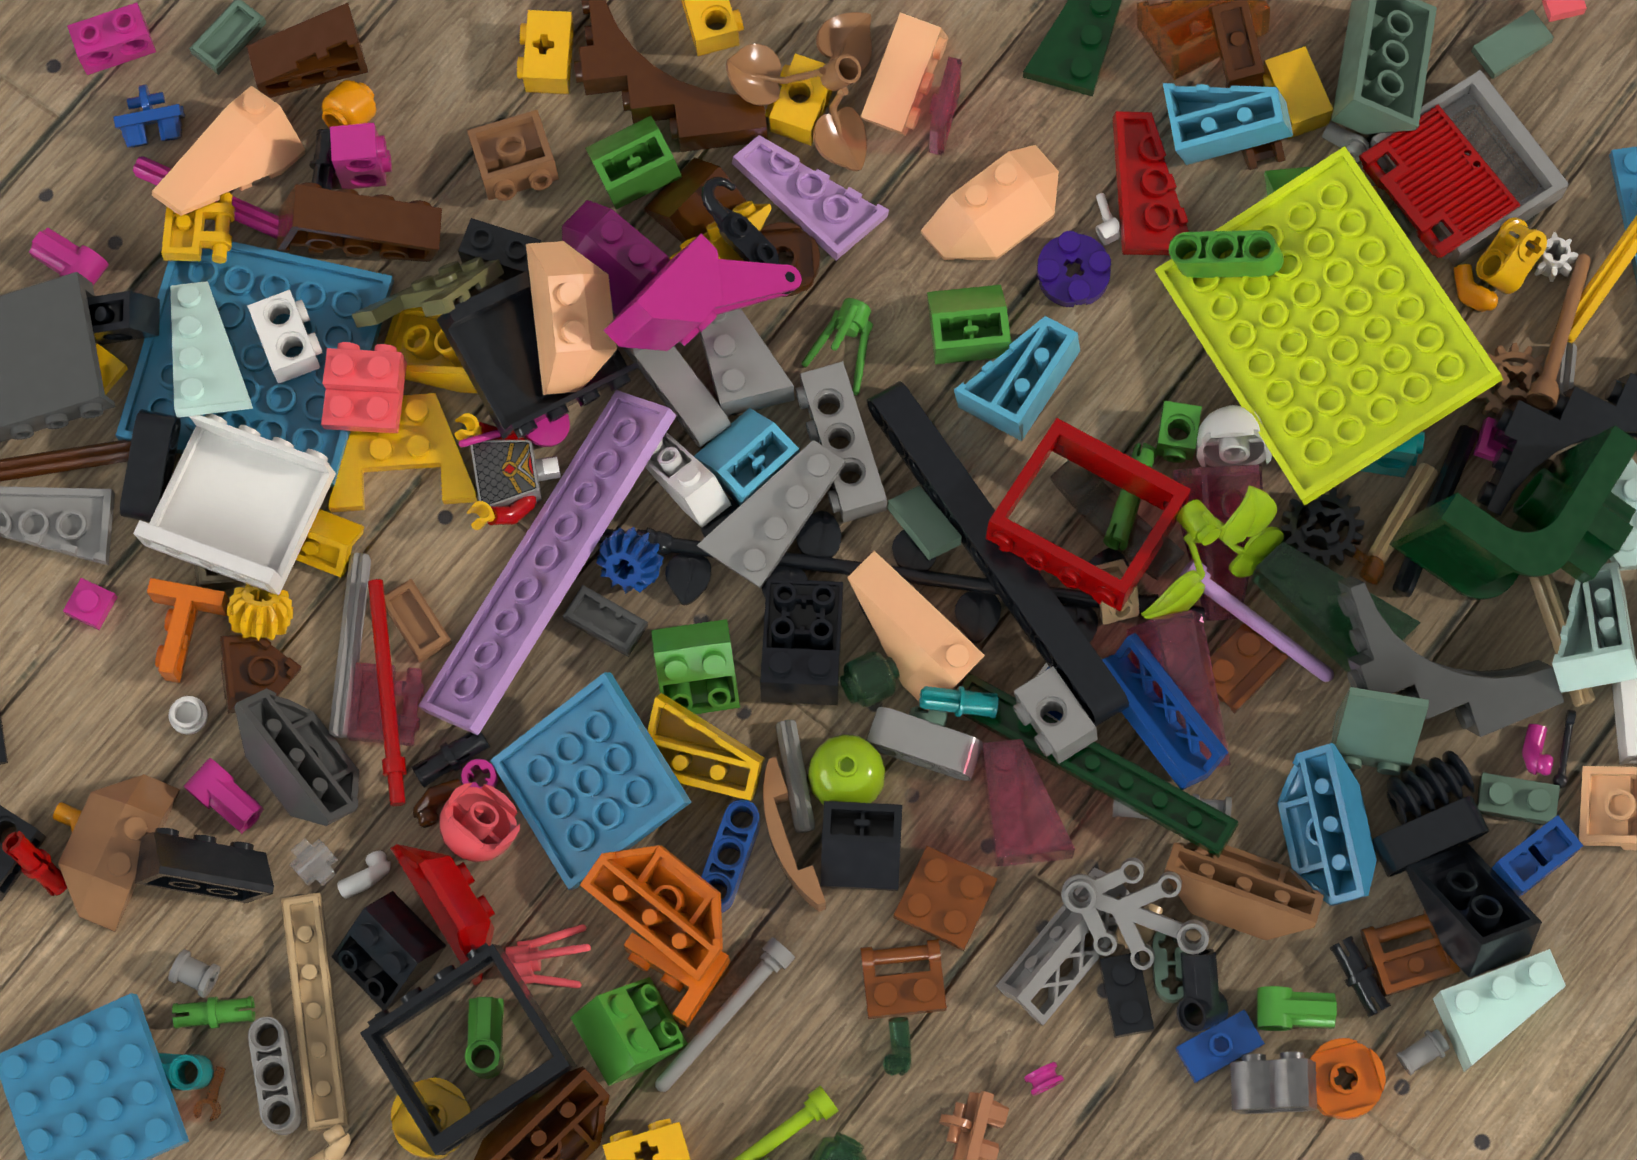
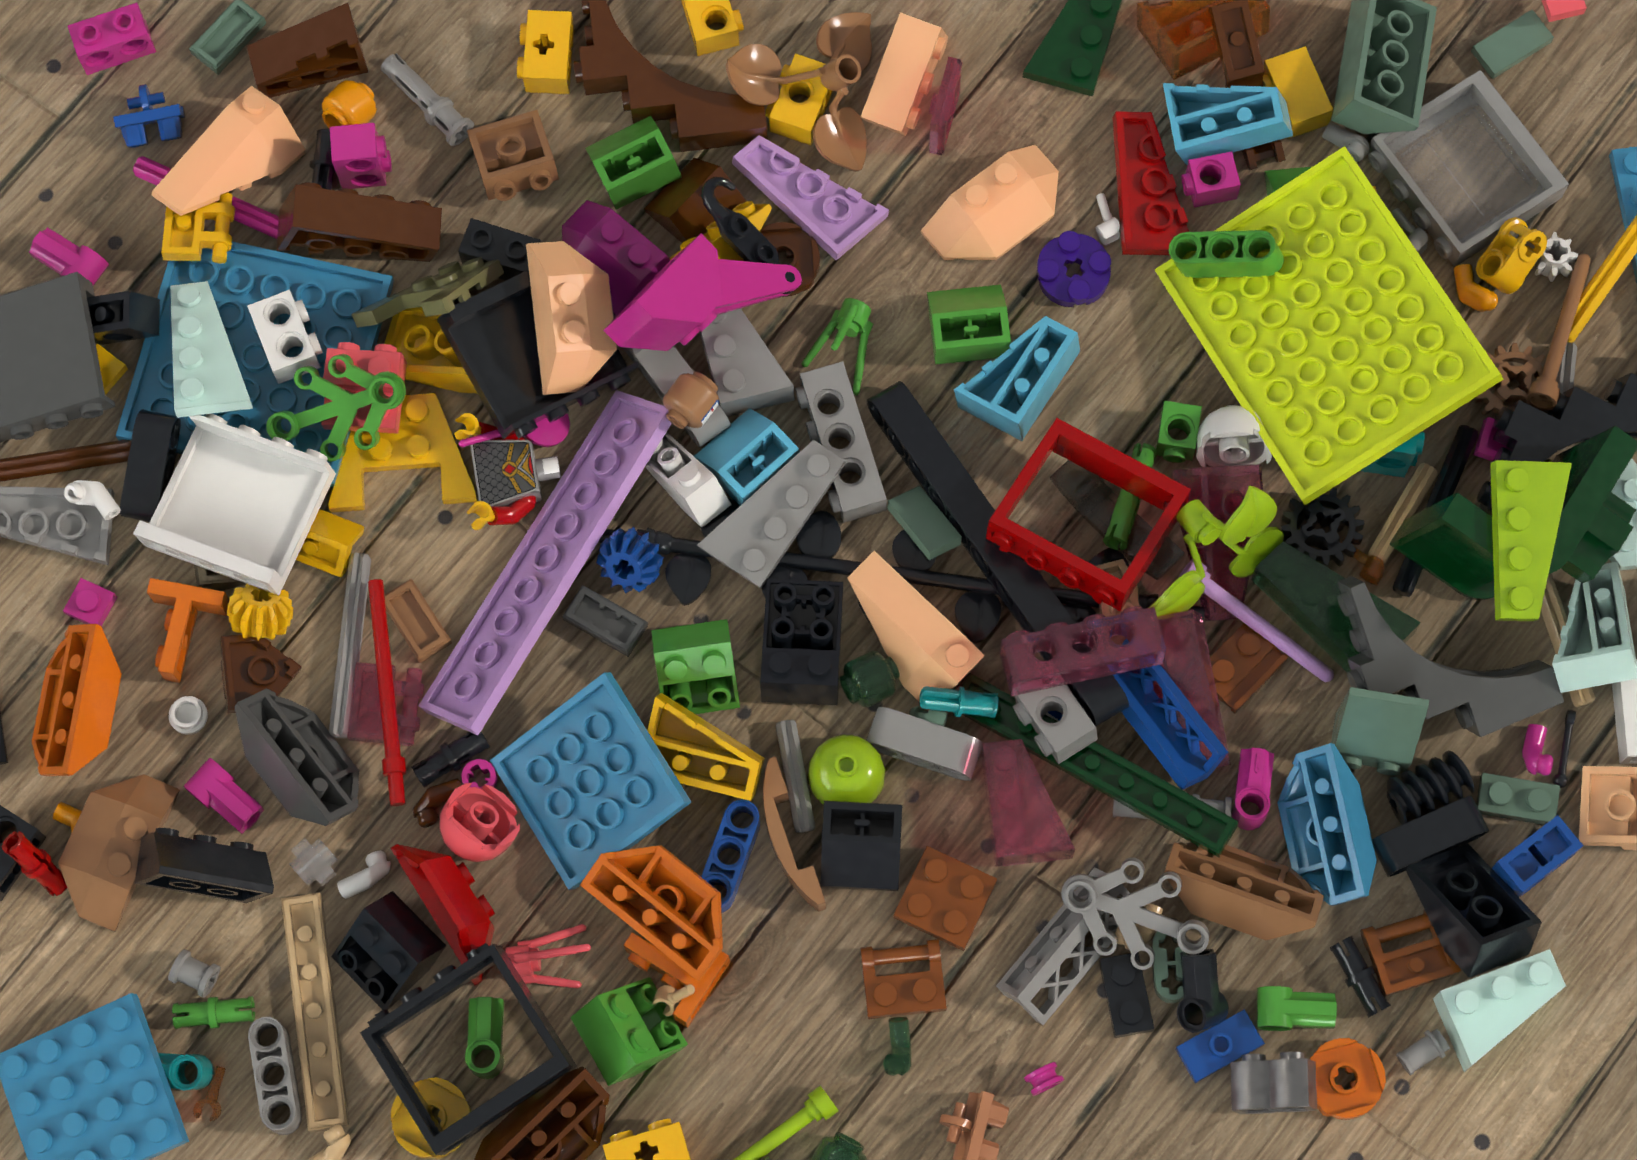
light grey piece [655,937,795,1092] -> none
red window [1359,104,1521,258] -> none
none -> orange wedge [32,624,122,776]
none -> white arm [64,480,121,520]
none -> bright green plant [266,354,406,462]
none -> light grey pin [381,53,474,146]
none -> tan hand [652,984,695,1016]
none -> medium nougat head [663,371,720,429]
none -> clear pink brick [1000,606,1166,696]
none -> dark pink brick [1181,151,1241,208]
none -> dark pink piece [1231,747,1274,830]
none -> lime wing [1490,460,1572,621]

